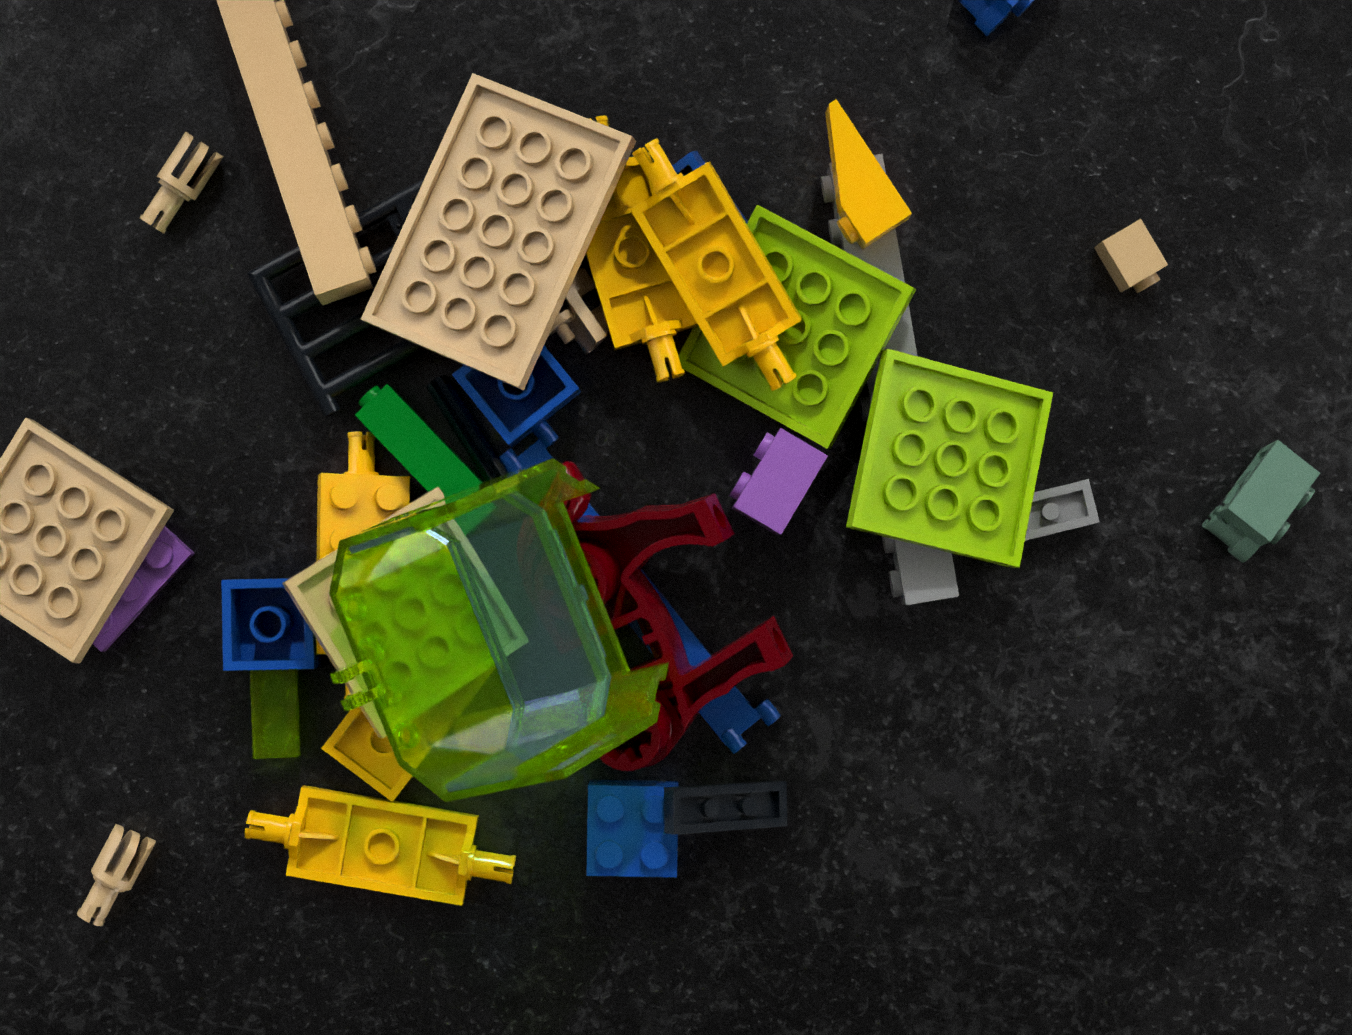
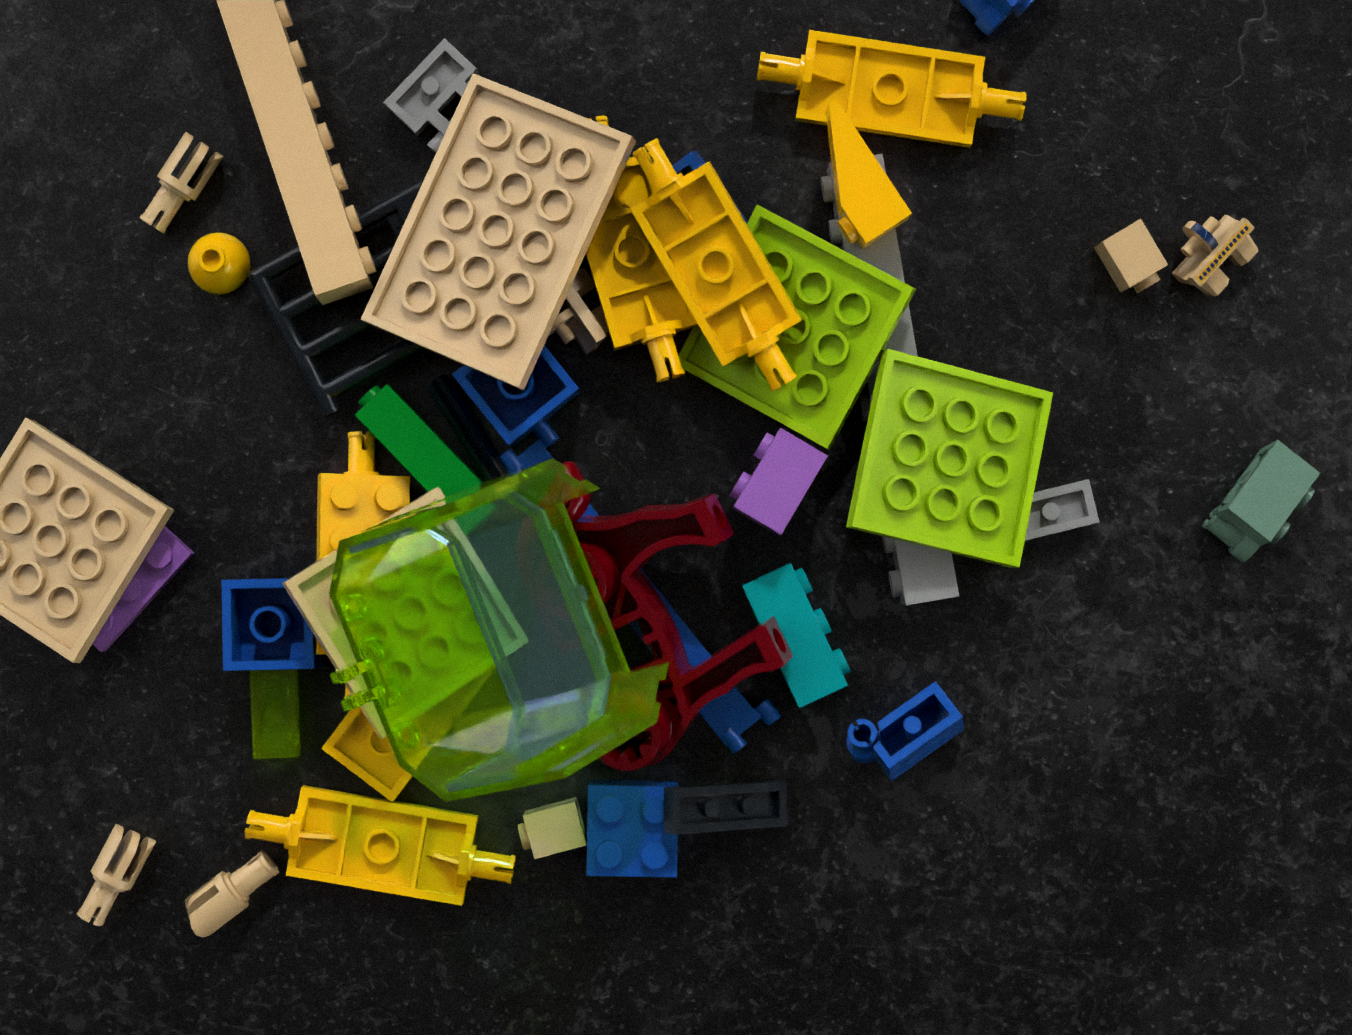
none -> tan arm [185,850,279,937]
none -> yellow brick [188,232,250,294]
none -> light grey plate [383,38,478,154]
none -> tan brick [518,797,587,859]
none -> teal brick [741,563,851,708]
none -> yellow plate [757,30,1027,148]
none -> blue hinge [847,681,964,781]
none -> tan hips [1172,215,1258,297]

